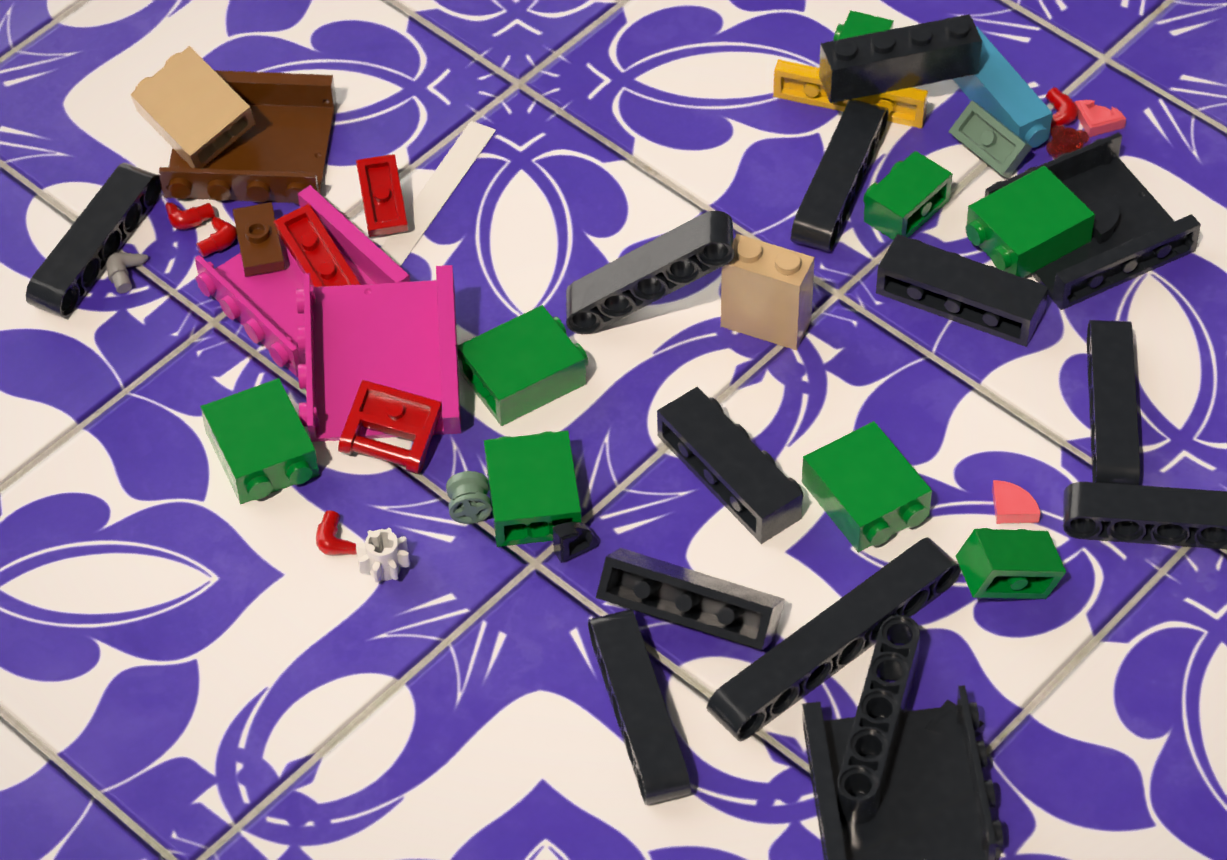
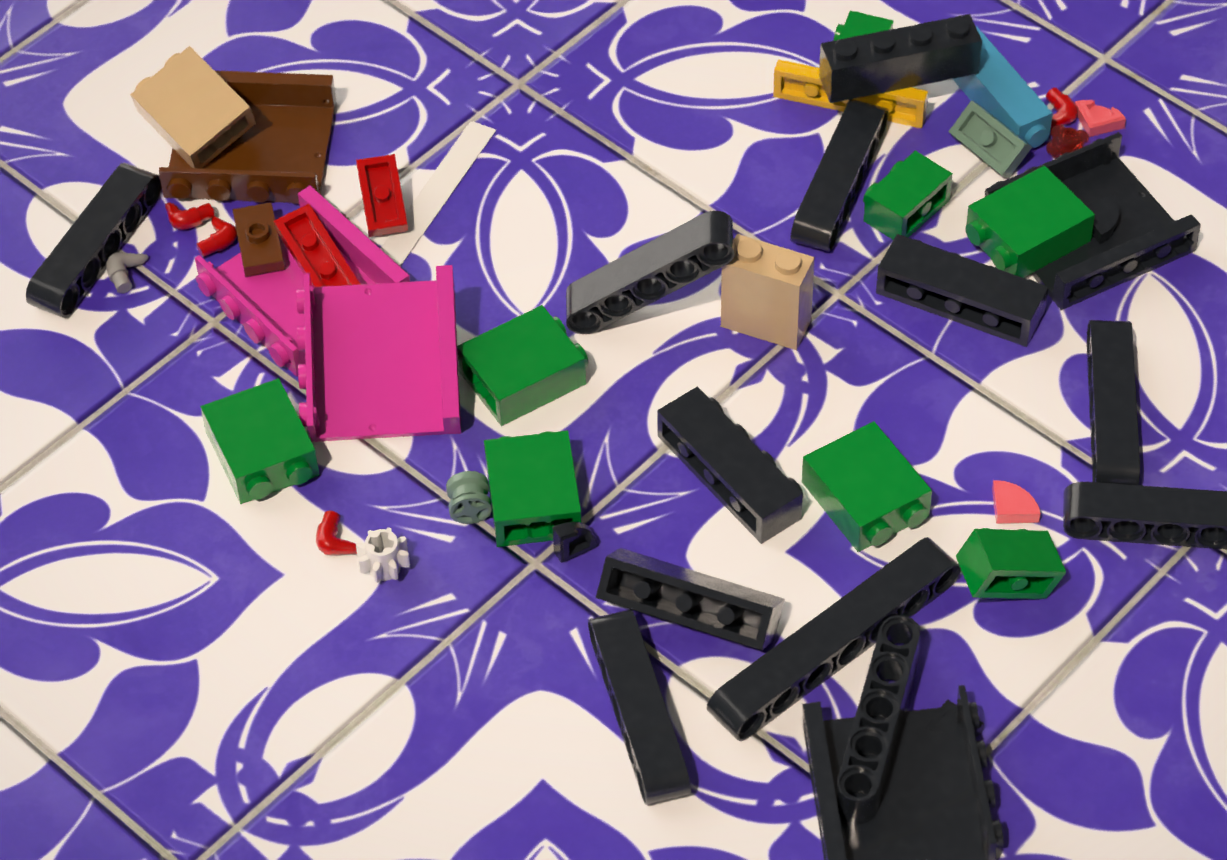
red plate [338,379,442,474] -> none

